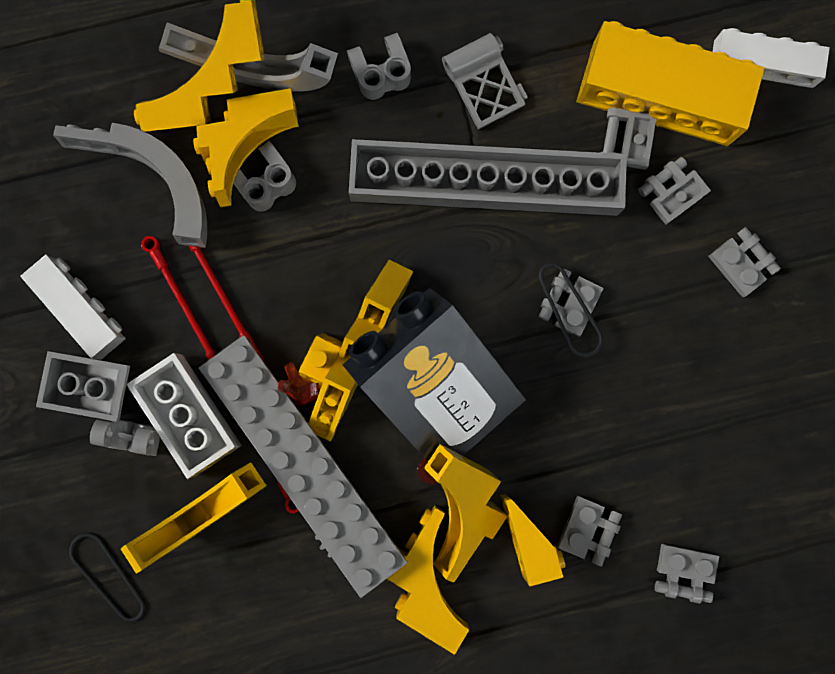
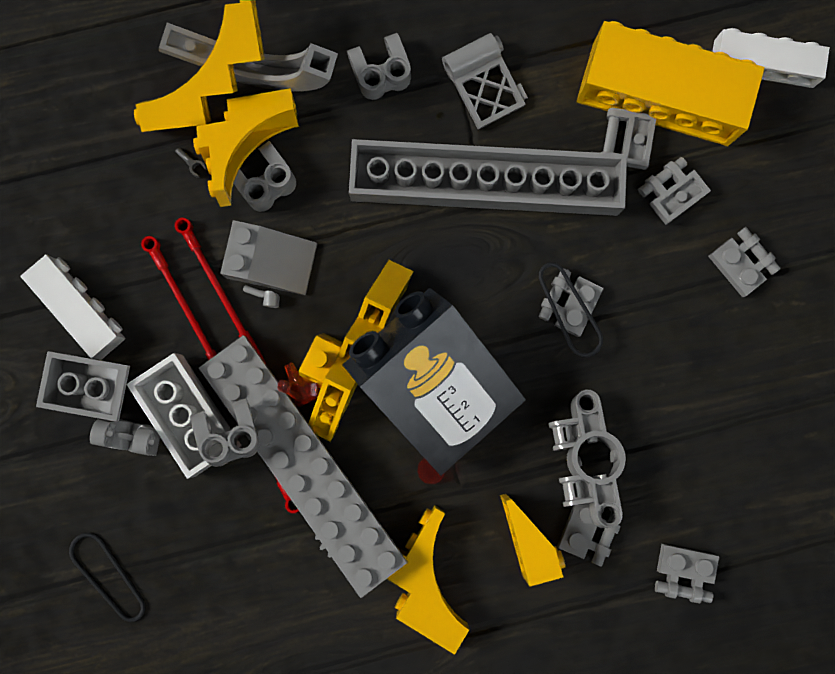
light grey arch [53,123,207,248] -> none
yellow arch [121,462,266,574] -> none
yellow arch [424,444,508,582] -> none
none -> dark grey hand [175,147,207,178]
none -> light grey piece [190,398,260,467]
none -> light grey slope [220,220,317,295]
none -> light grey hand [243,285,280,308]
none -> light grey piece [549,390,626,528]

